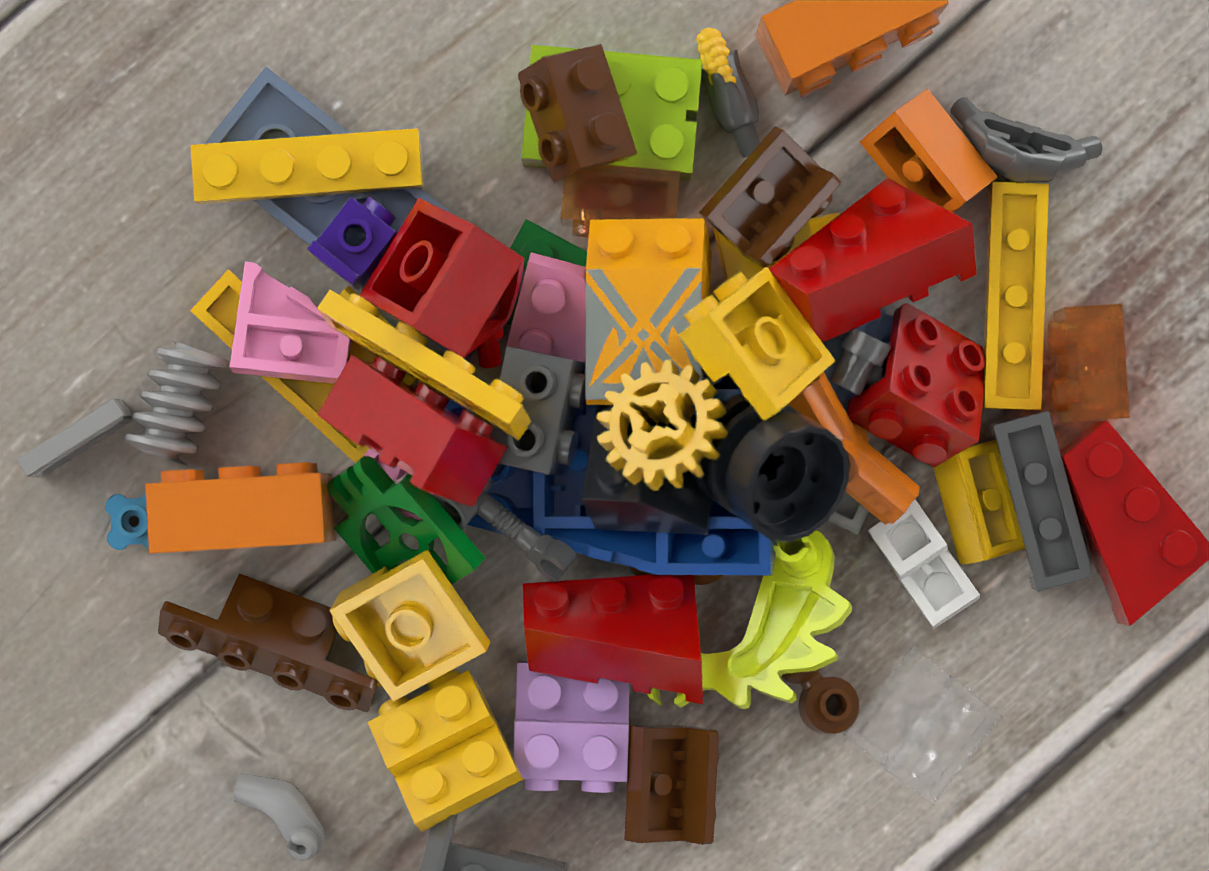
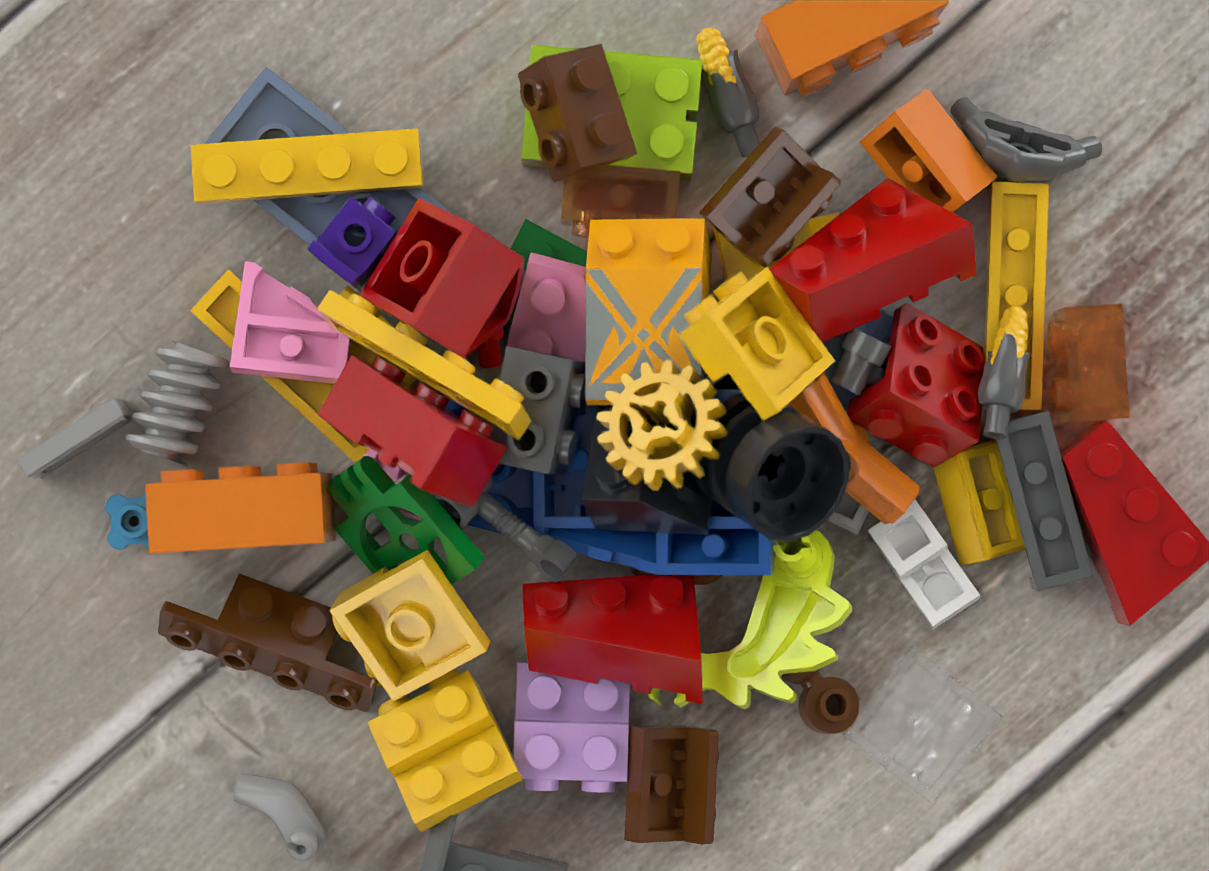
none -> dark grey piece [978,305,1030,439]

